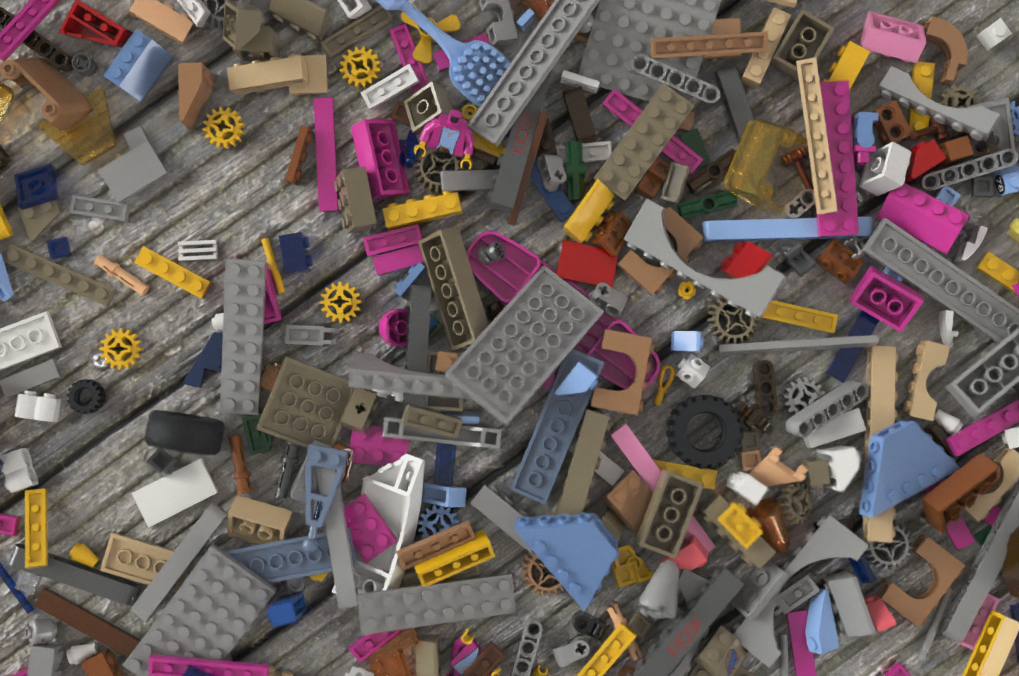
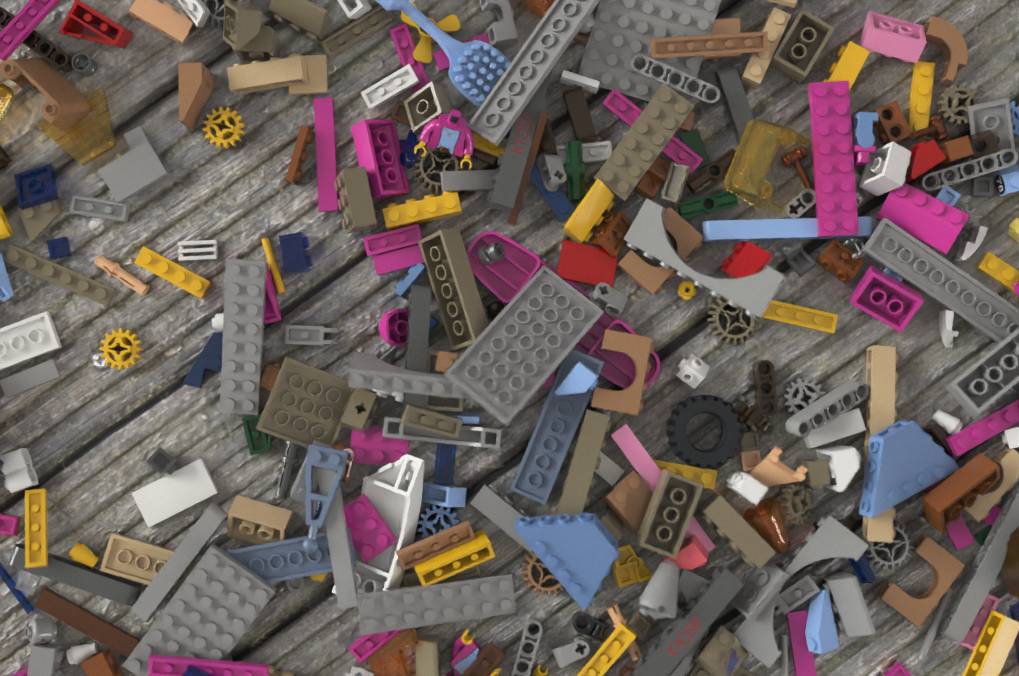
white brick [14,390,61,422] -> none
black tyre [66,379,106,414] -> none
medium blue slope [103,29,174,102] -> none
black tyre [144,410,225,455] -> none
dark orange pin [228,435,254,495] -> none
blue brick [267,591,307,627] -> none
yellow gear [320,281,362,323] -> none
yellow gear [339,46,381,89] -> none
yellow plate [461,104,478,123] -> none
light blue tile [517,9,535,32] -> none
yellow piece [654,365,675,406] -> none
light blue slope [671,331,704,353] -> none
yellow bracket [717,502,763,549] -> none
light grey tile [718,335,879,356] -> none
tan plate [796,57,838,215] -> none
clear blue tile [825,310,879,383] -> none
coral slope [863,594,897,632] -> none
light grey arch [879,66,1000,142] -> none
tan arch [903,341,950,421] -> none
white brick [976,18,1012,51] -> none

